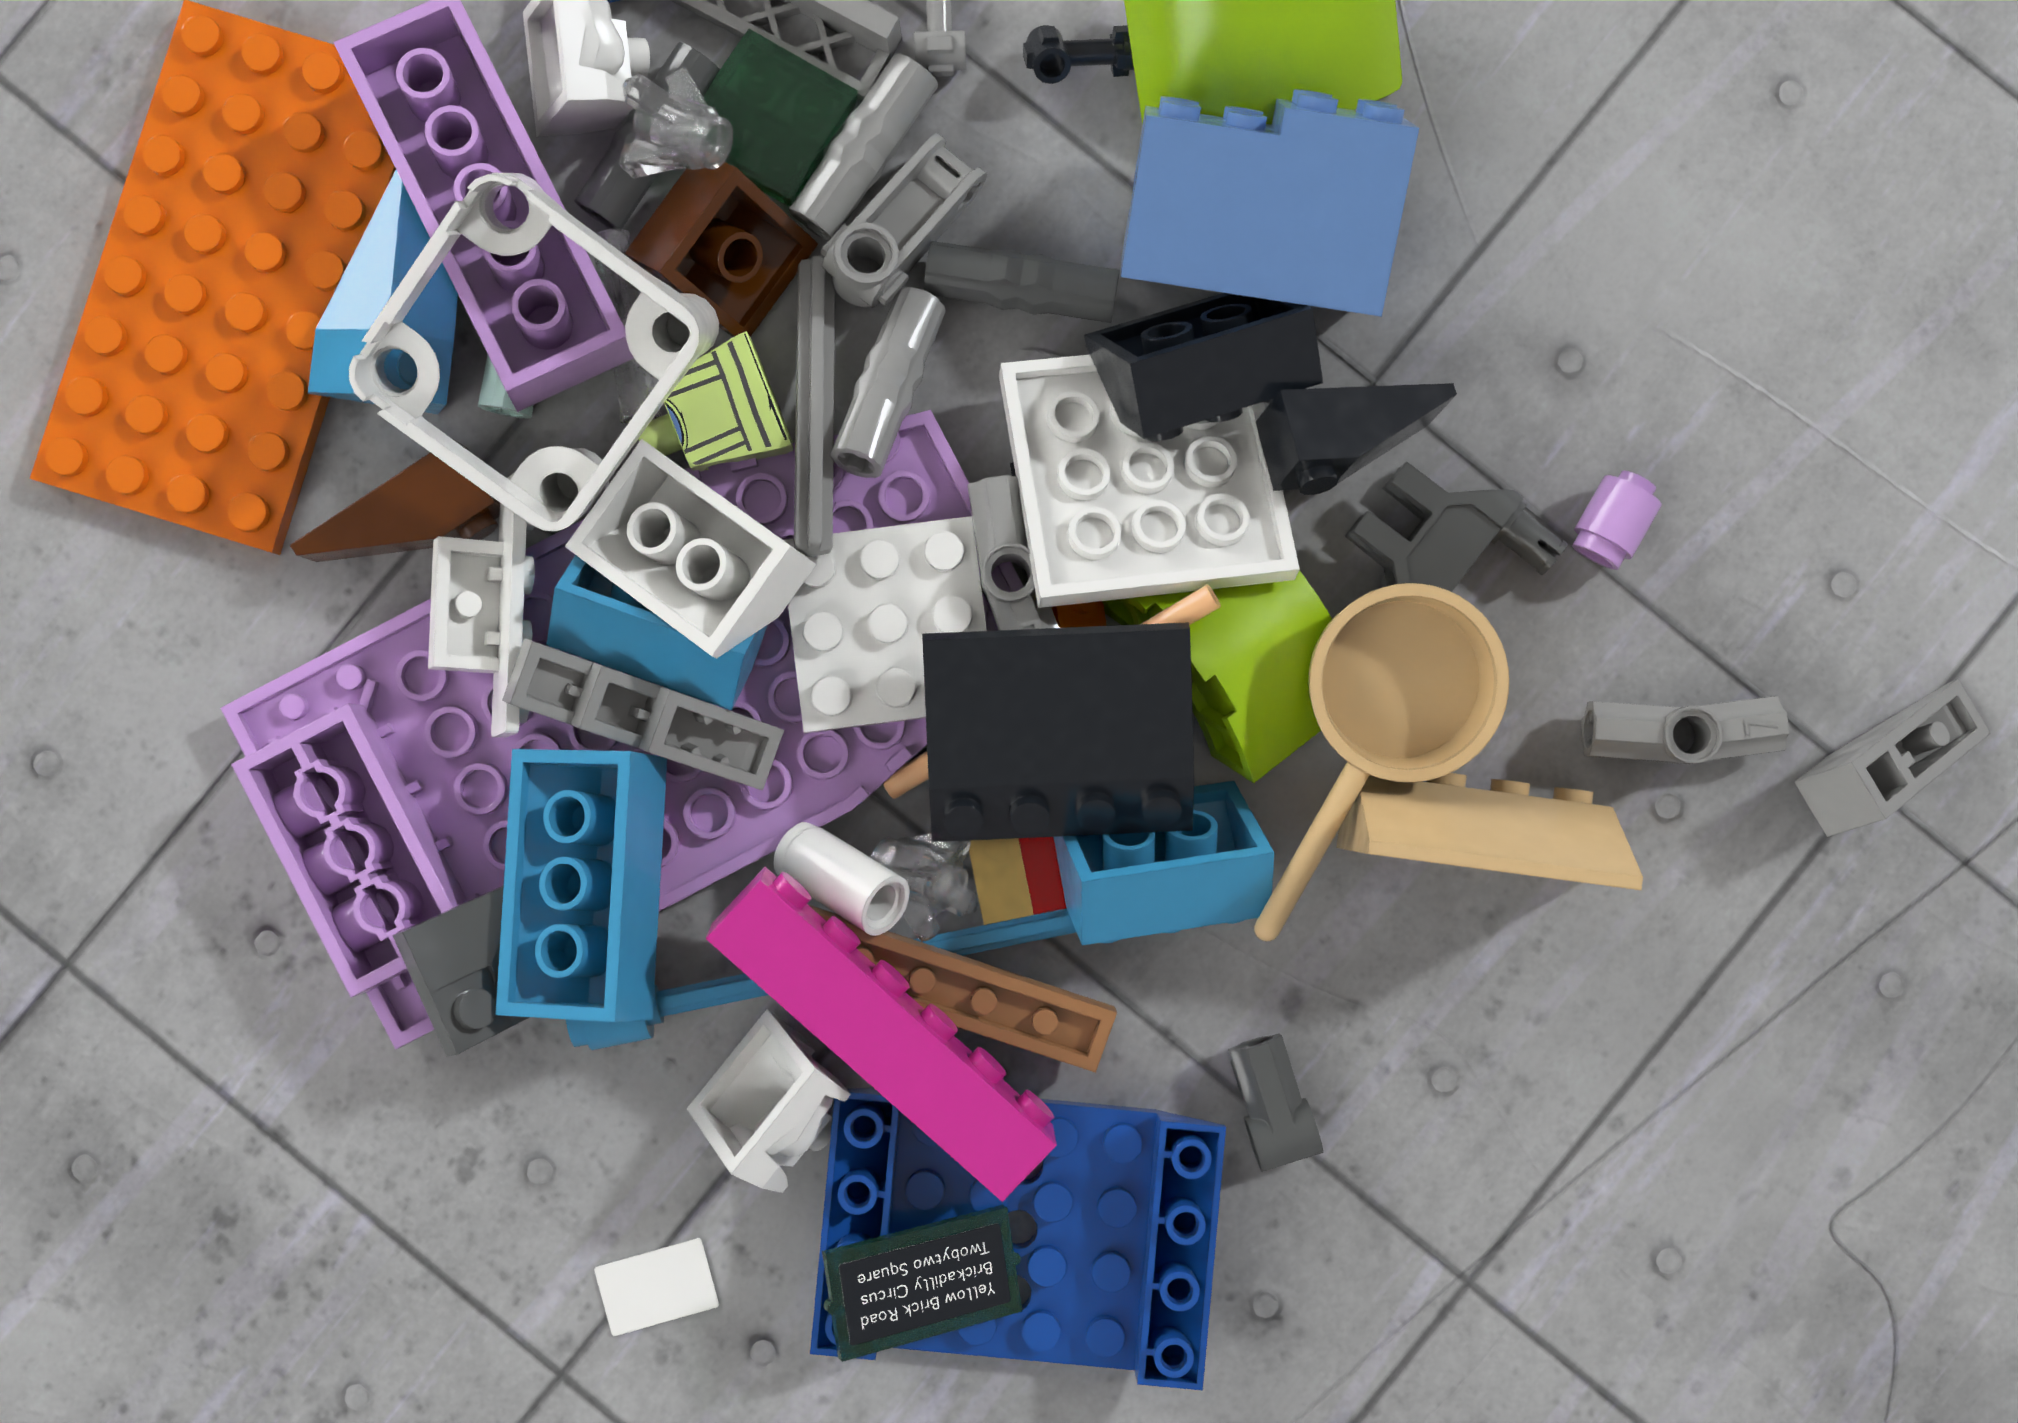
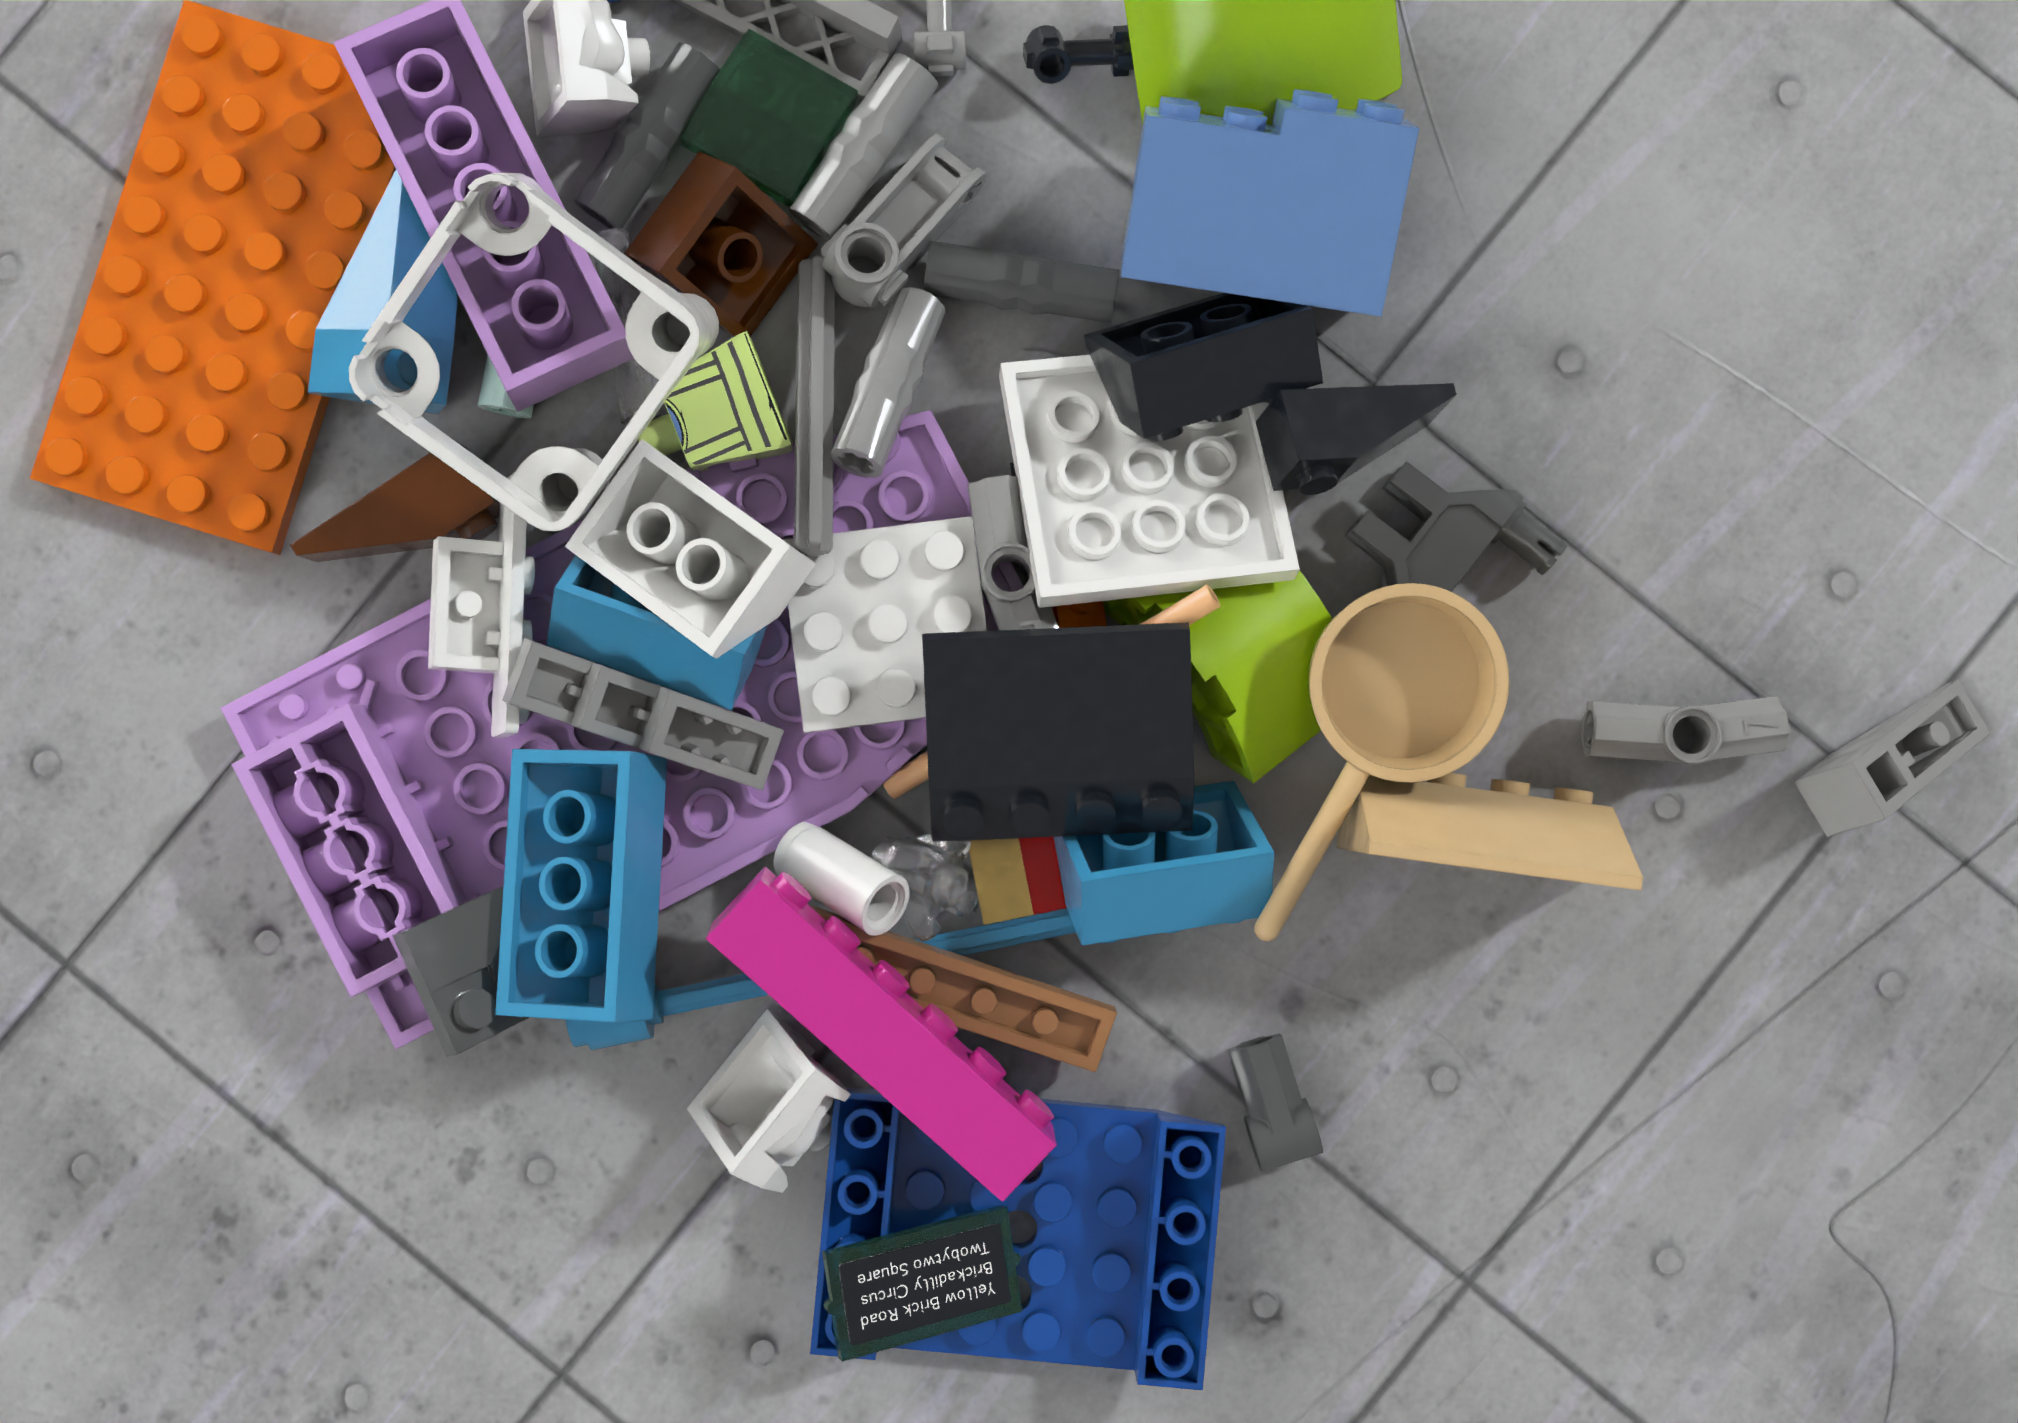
white sticker [594,1238,719,1336] -> none
clear rock [619,66,733,179] -> none
lavender brick [1572,470,1662,570] -> none

